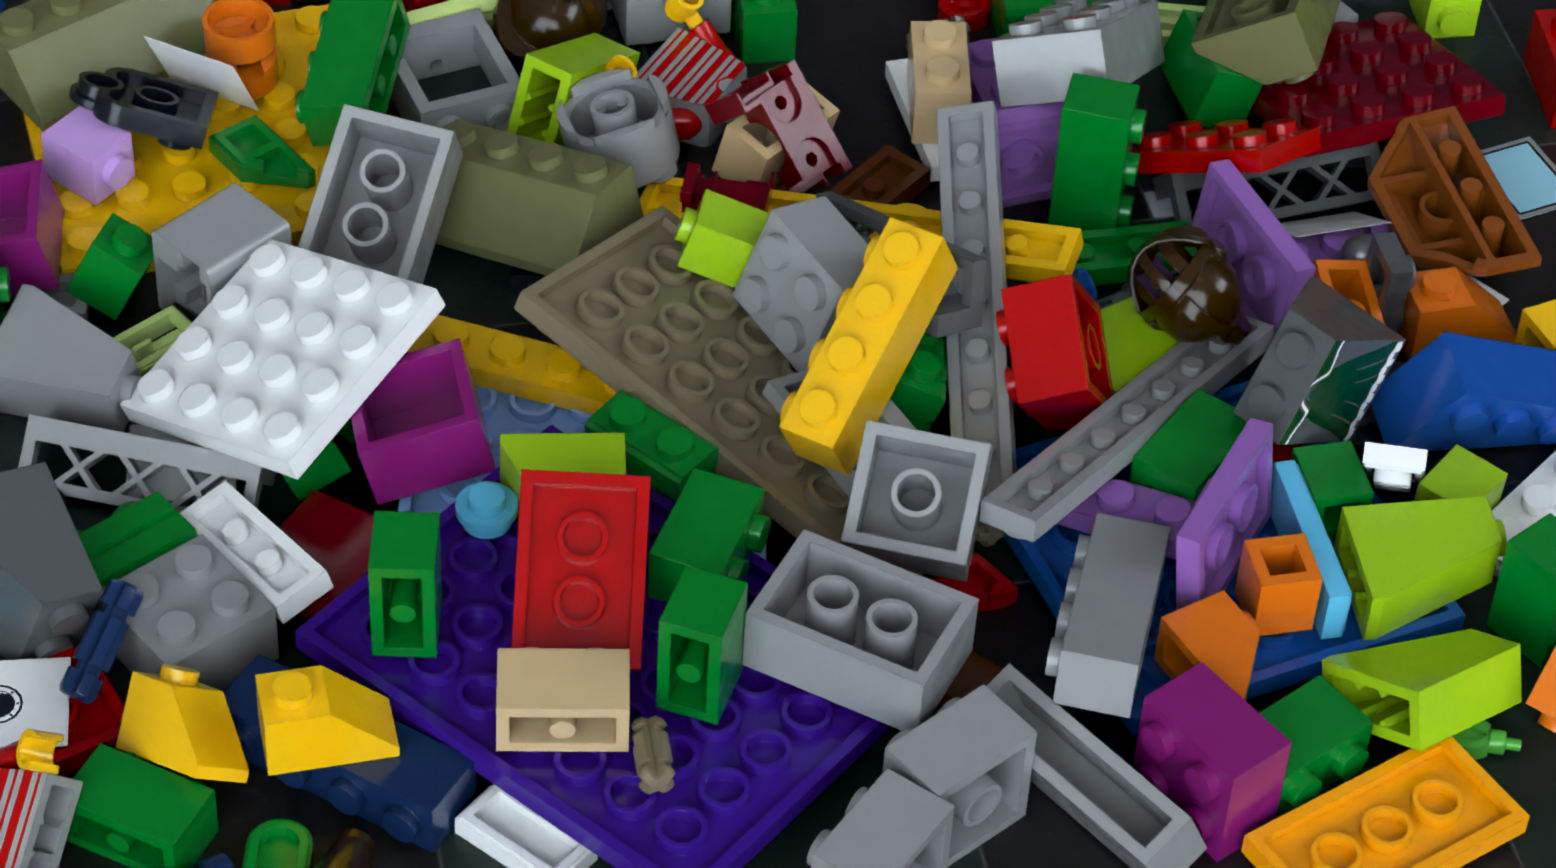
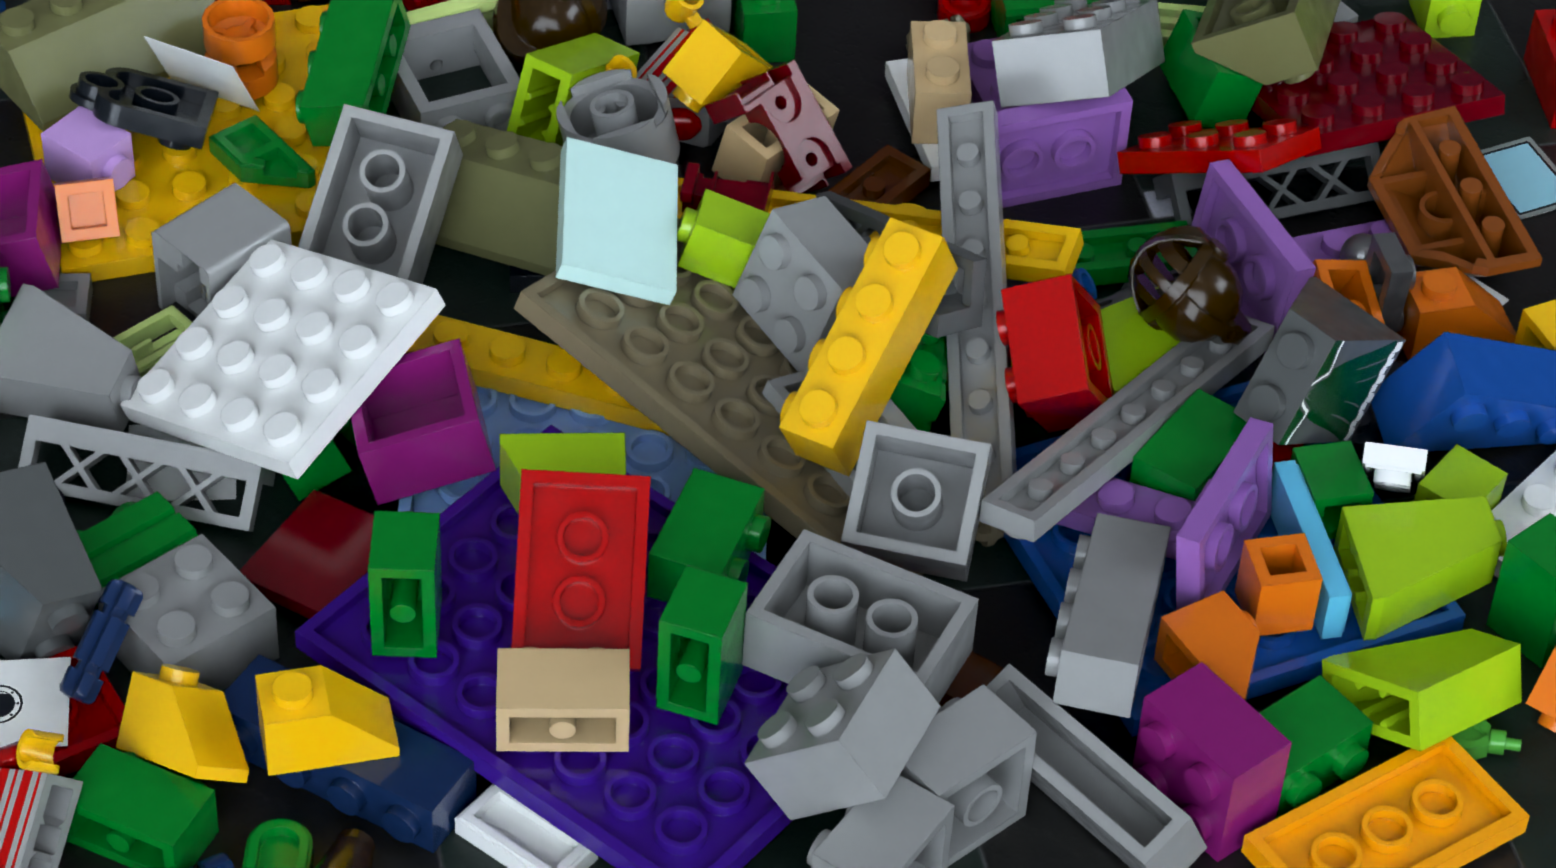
green brick [65,213,154,321] -> none
white plate [180,481,334,624] -> none
medium azure plate [455,481,518,539] -> none
green brick [585,390,719,503] -> none
dark tan piece [631,715,675,795] -> none
red tile [932,552,1018,612] -> none
green brick [1048,73,1147,231] -> none
white sticker [1281,212,1392,237] -> none
none -> orange tile [54,176,120,243]
none -> light aqua tile [556,137,678,305]
none -> yellow slope [662,19,773,113]
none -> light grey brick [744,648,941,820]

